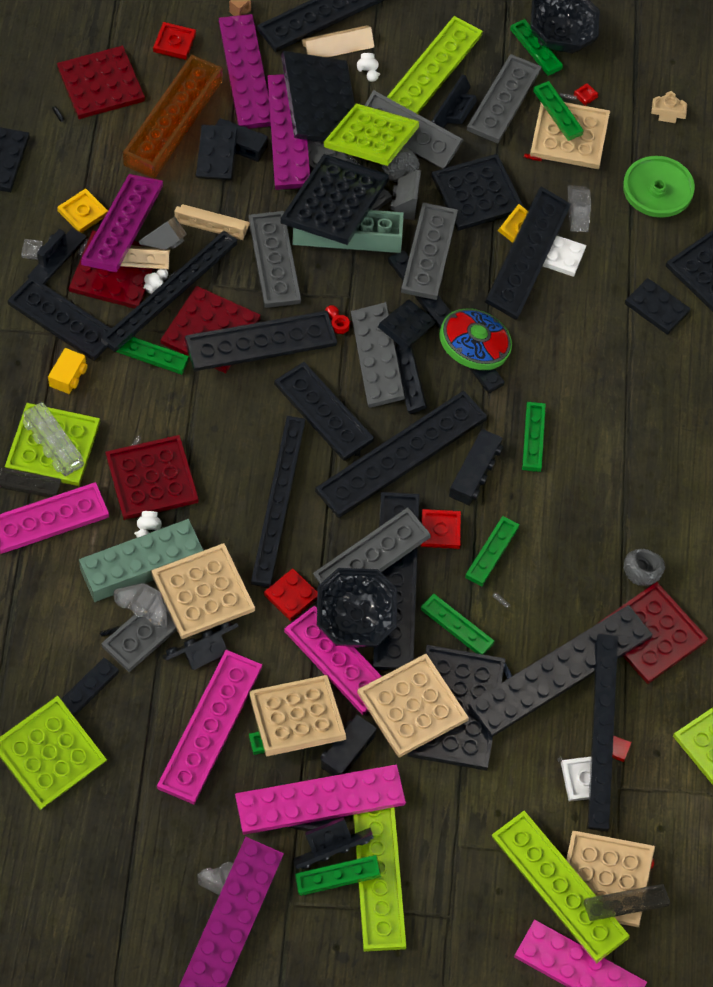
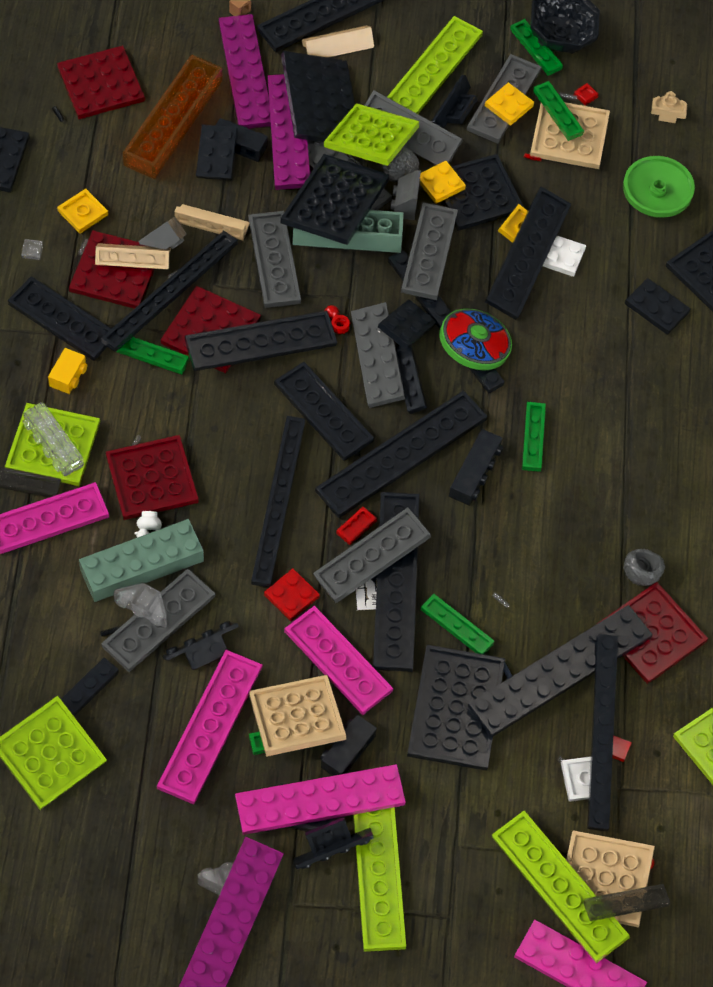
black bracket [27,228,86,284] -> none
magenta plate [81,174,163,272] -> none
white animal [143,269,169,294] -> none
tan plate [151,543,255,639] -> none
red plate [153,22,196,60] -> none
green plate [295,855,381,896] -> none
black rock [317,568,397,648] -> none
white animal [357,53,380,82] -> none
tan plate [357,654,469,758] -> none
red plate [421,509,461,549] -> none
green plate [465,516,520,587] -> none
clear slope [567,185,591,232] -> none
none -> red plate [336,507,377,545]
none -> yellow plate [420,161,466,204]
none -> yellow plate [485,82,534,126]

